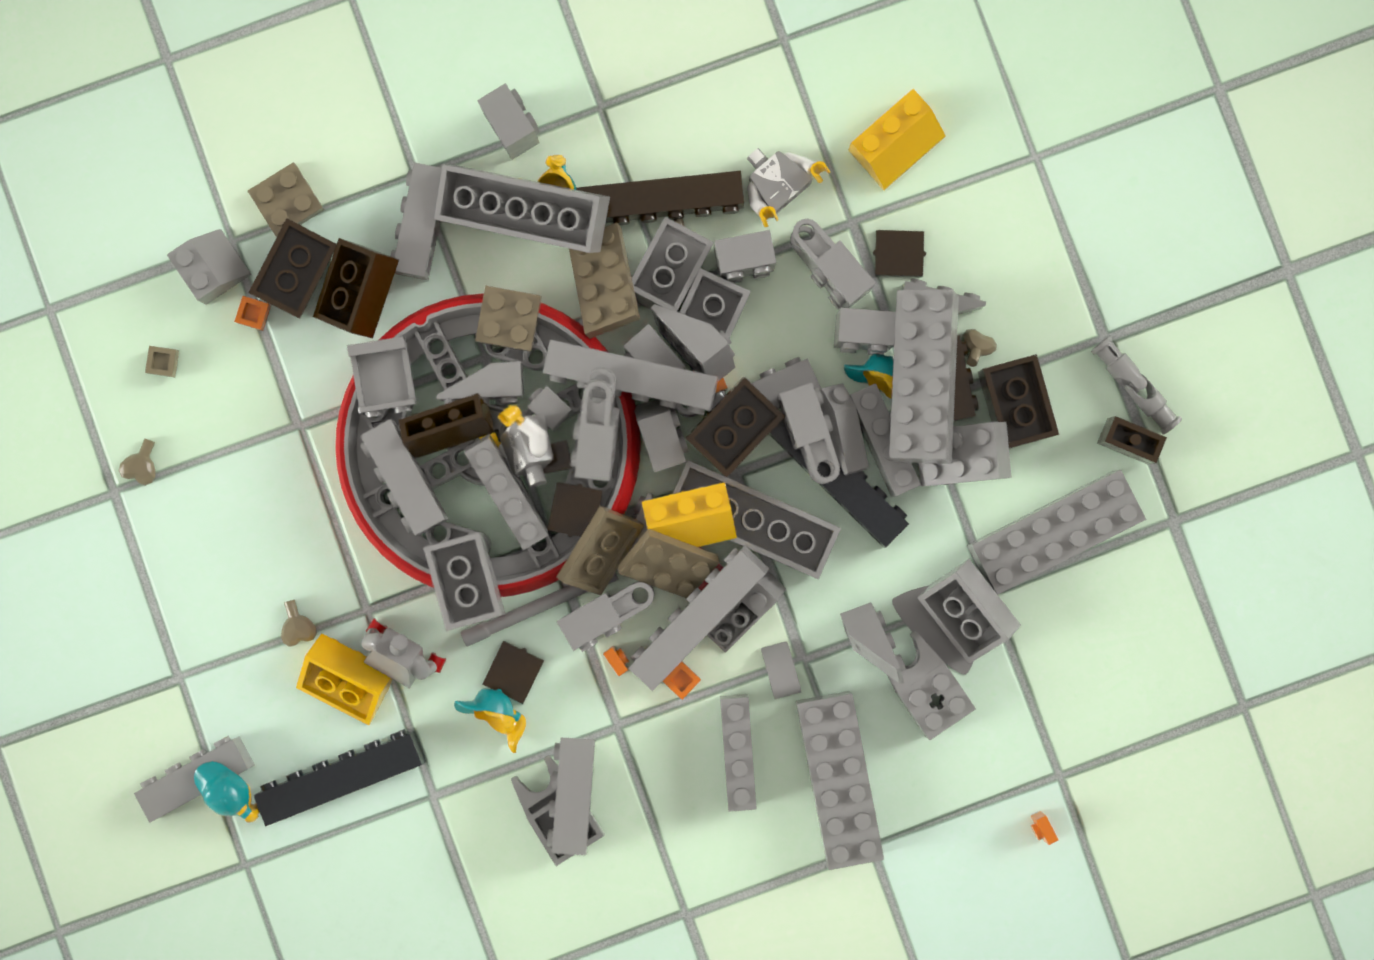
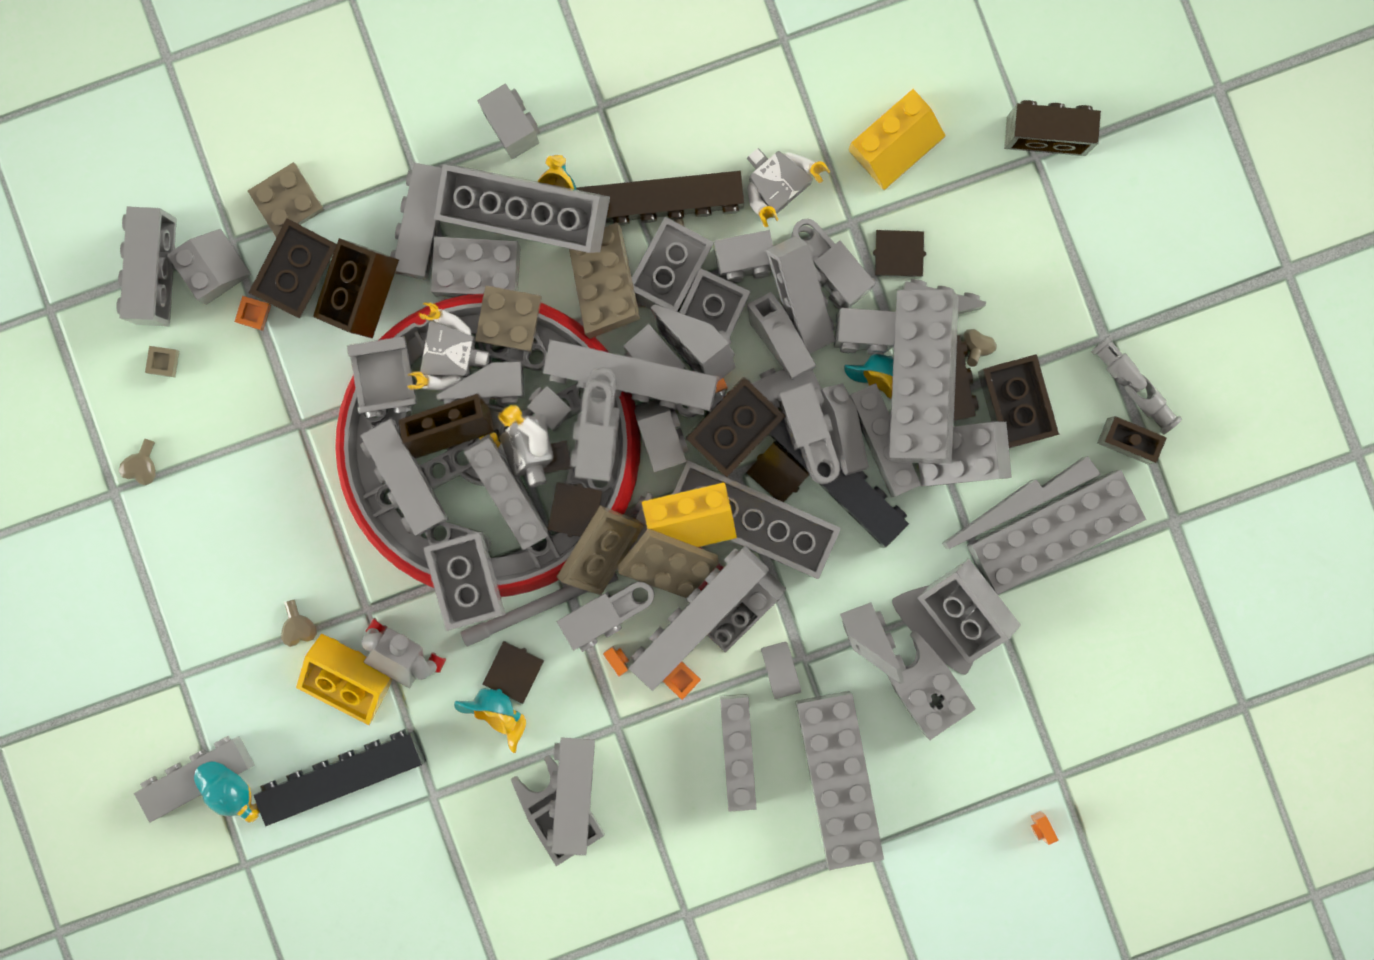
none -> light grey brick [116,206,177,327]
none -> torso [407,302,490,390]
none -> light grey brick [431,237,521,297]
none -> dark brown piece [746,441,809,503]
none -> light grey slope [747,292,816,380]
none -> light grey brick [766,236,835,354]
none -> light grey slope [942,456,1101,549]
none -> dark brown brick [1004,100,1101,156]

